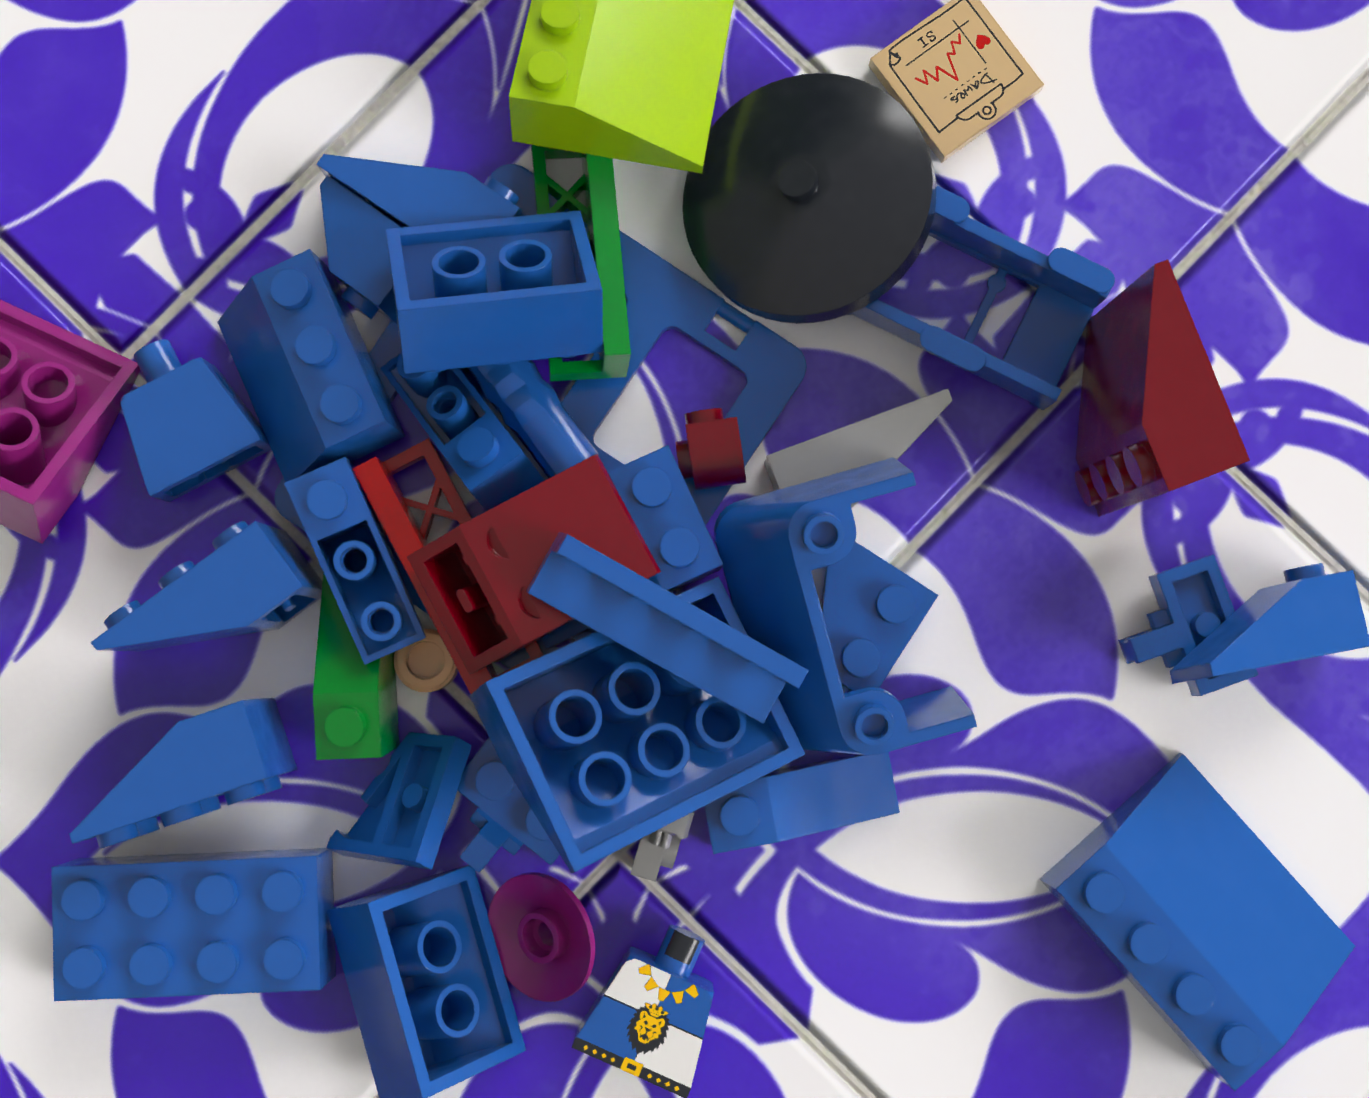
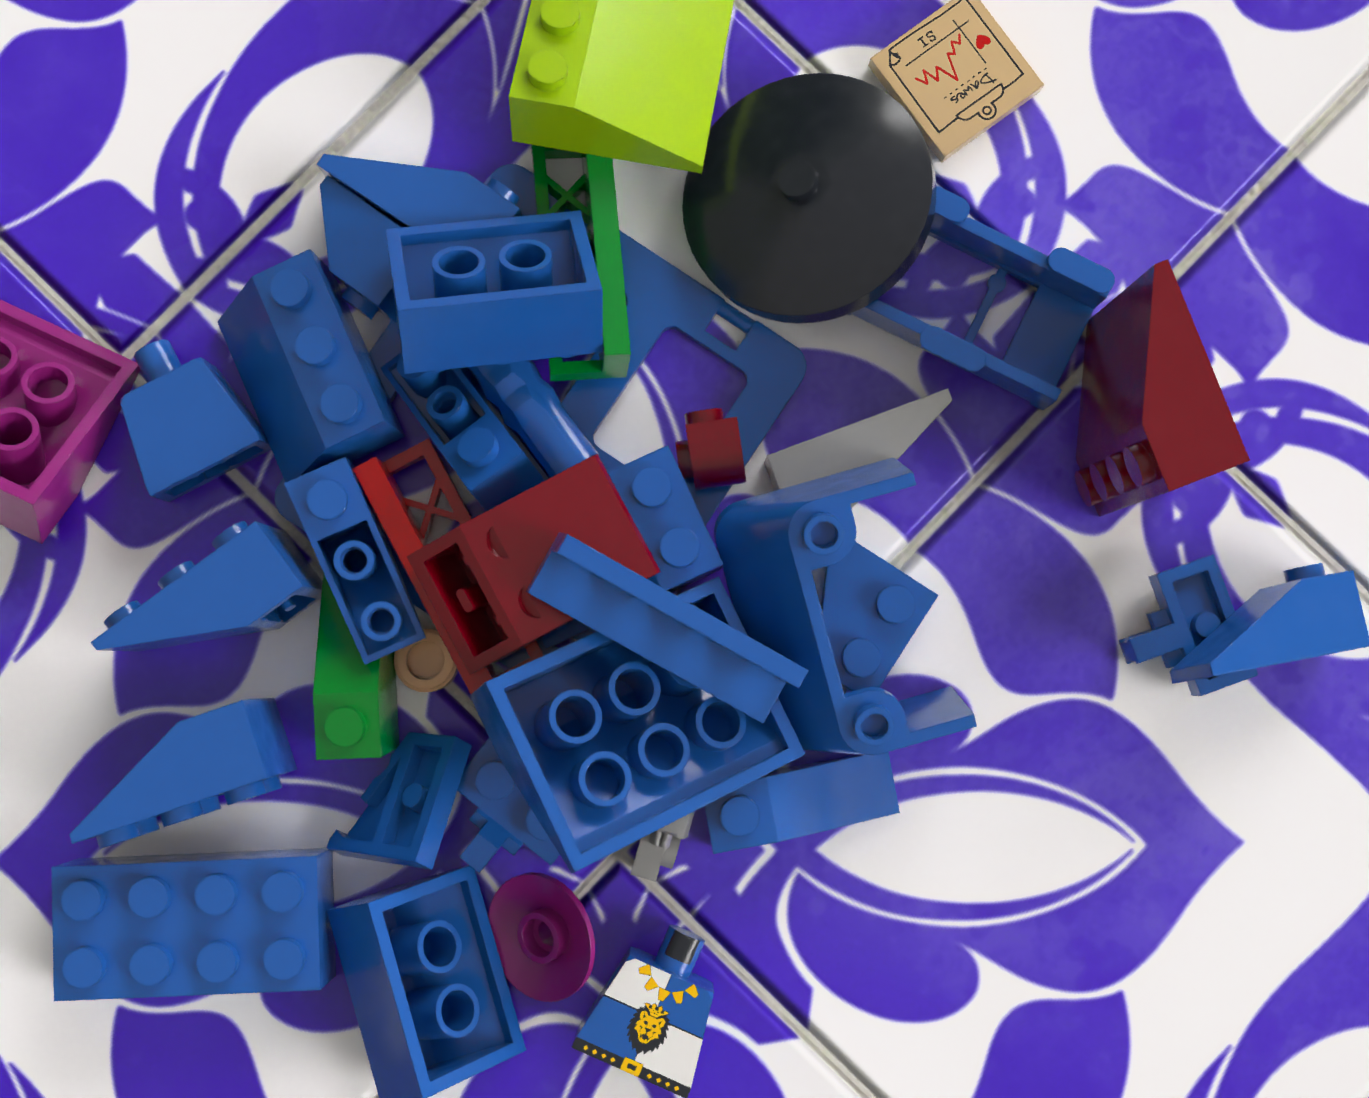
blue slope [1040,753,1356,1091] -> none

